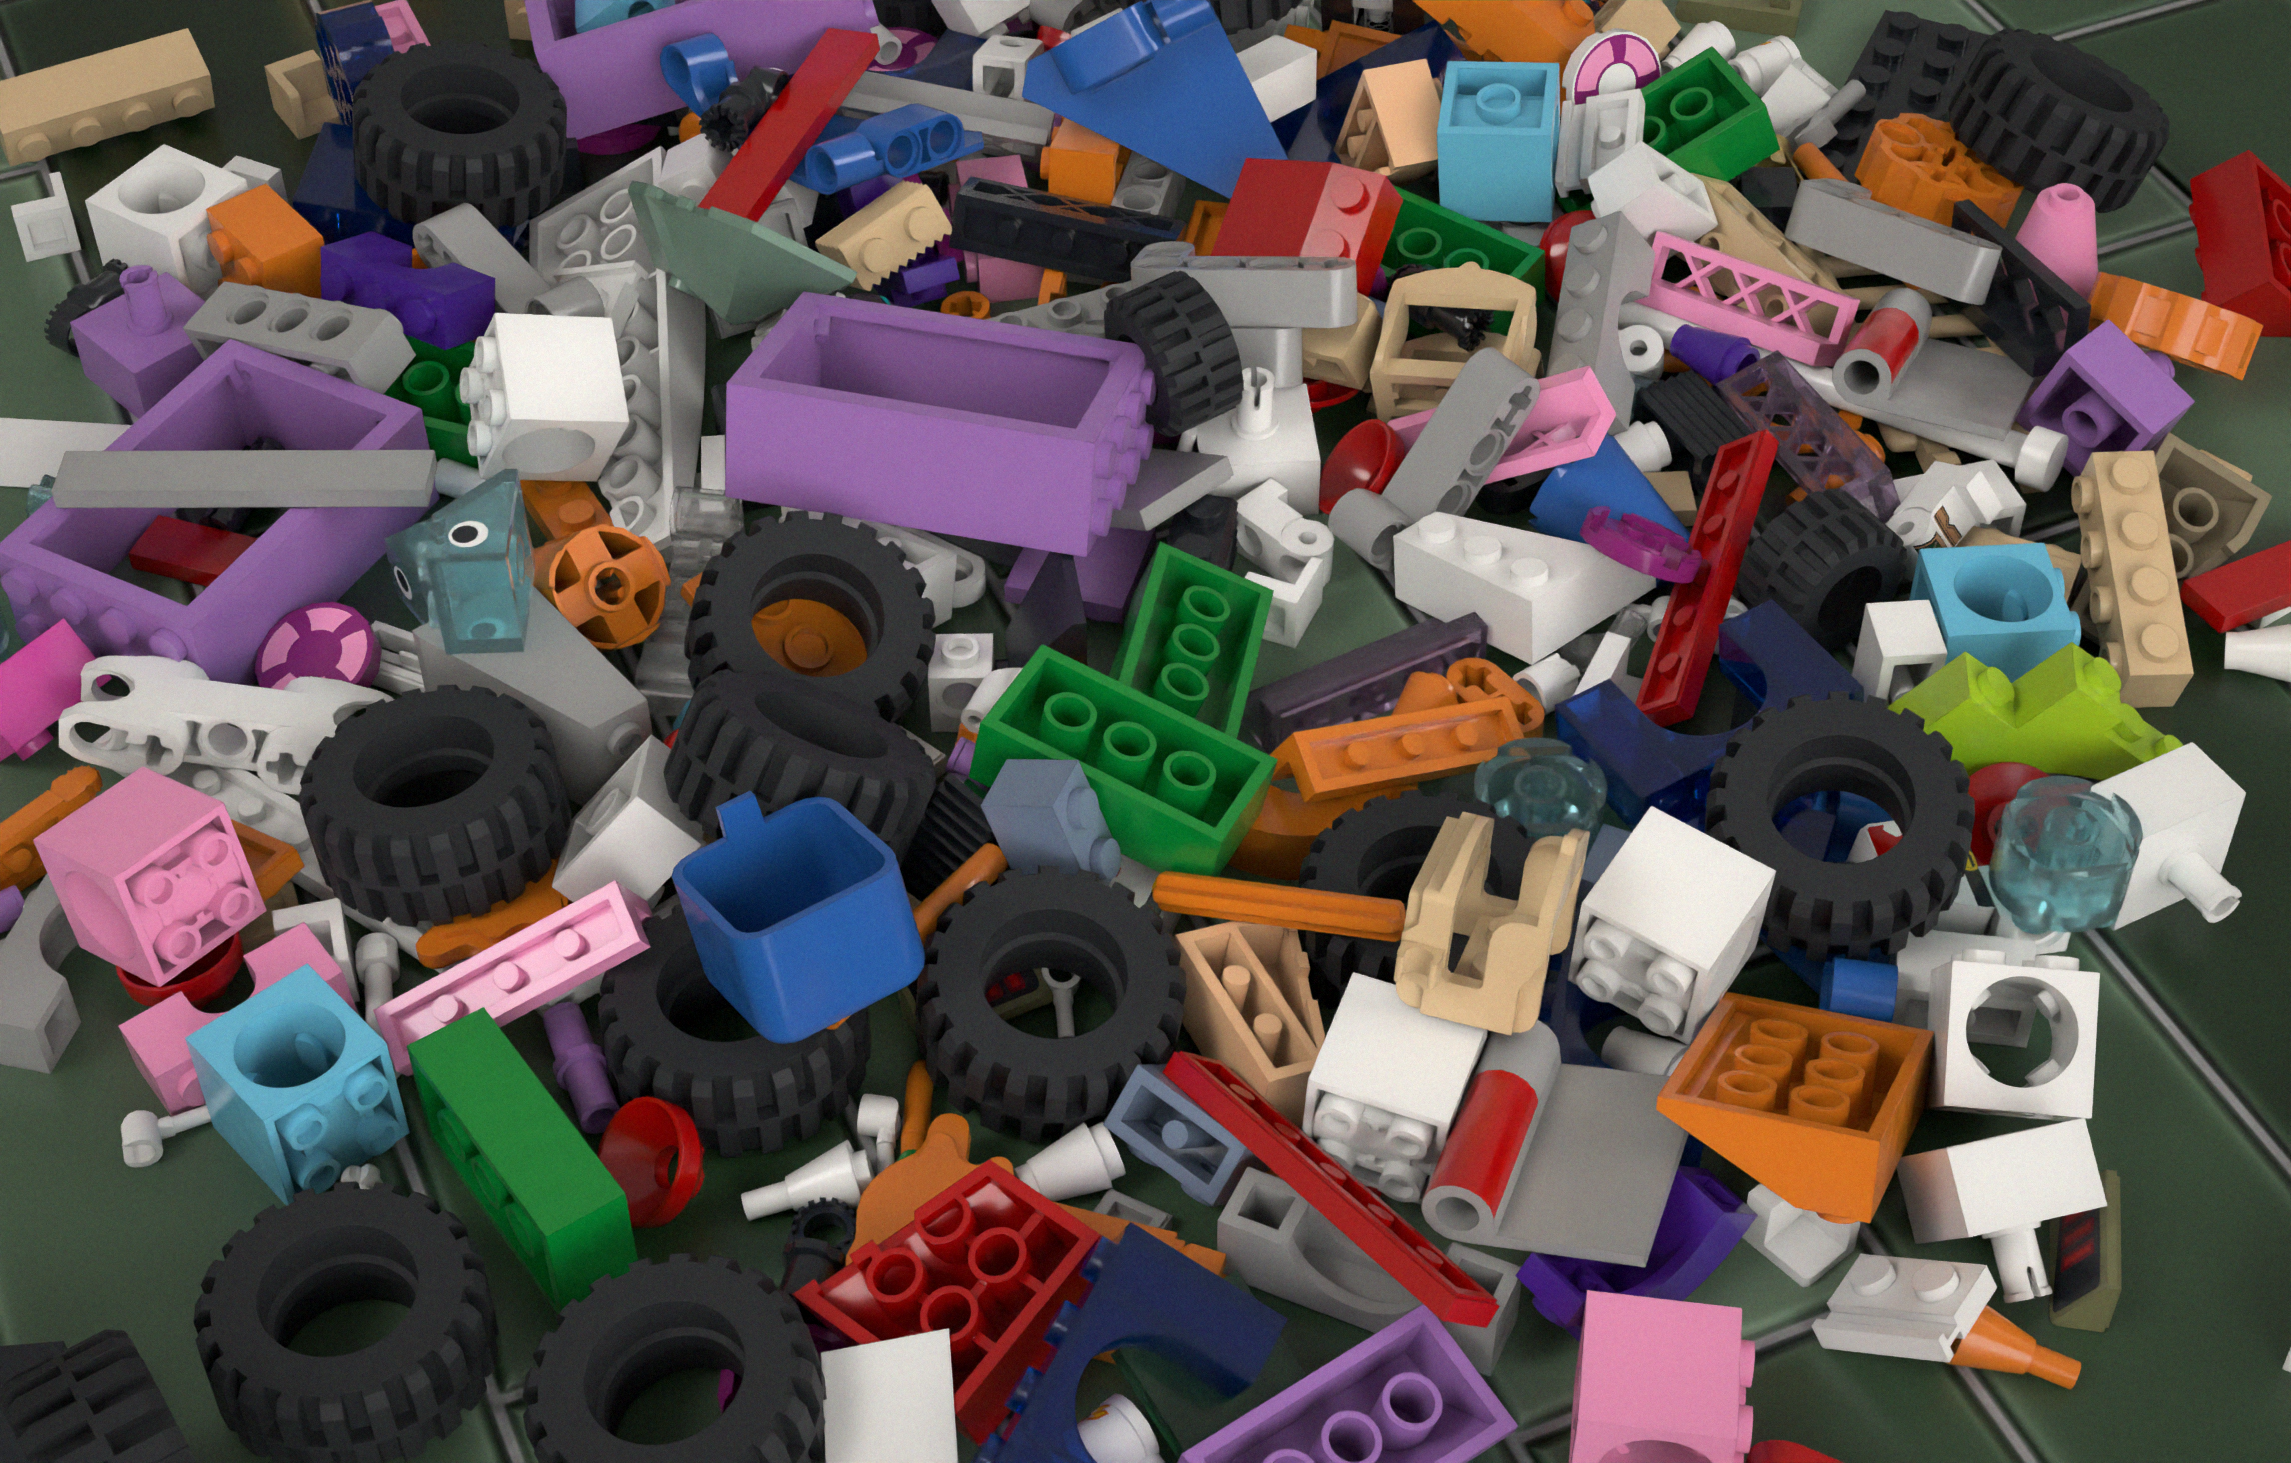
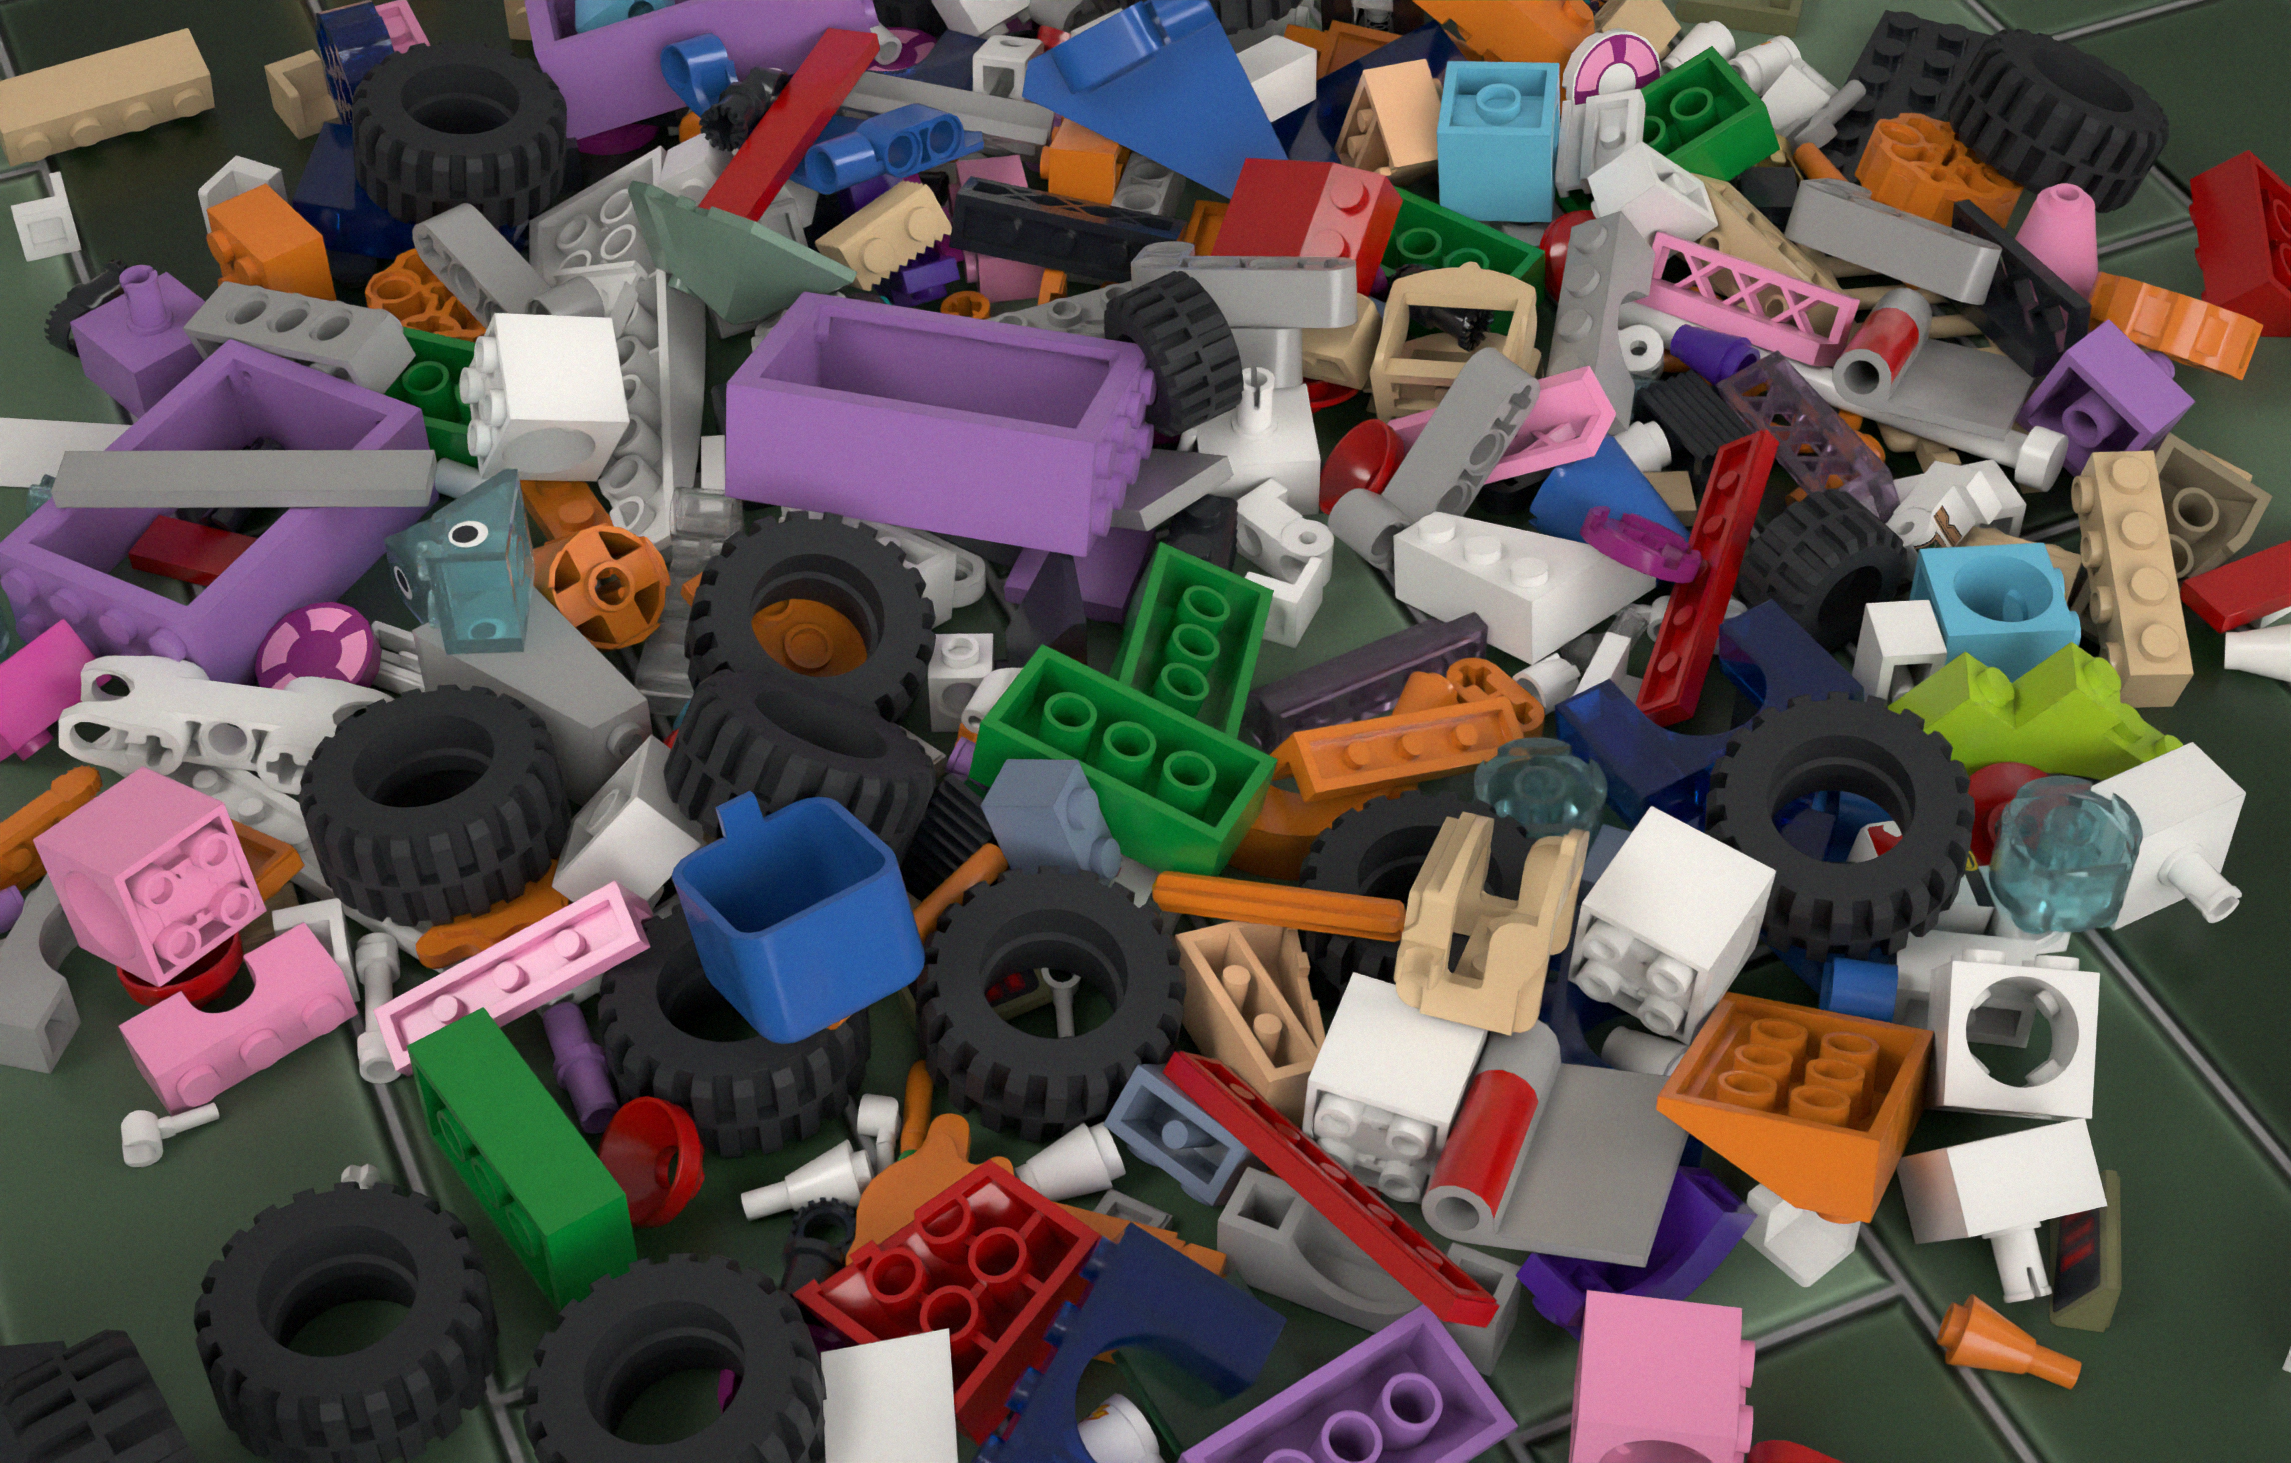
white brick [85,144,249,302] -> none
medium azure brick [185,963,410,1206] -> none
dark purple arch [320,231,495,350] -> none
white plate [1811,1254,1997,1363] -> none

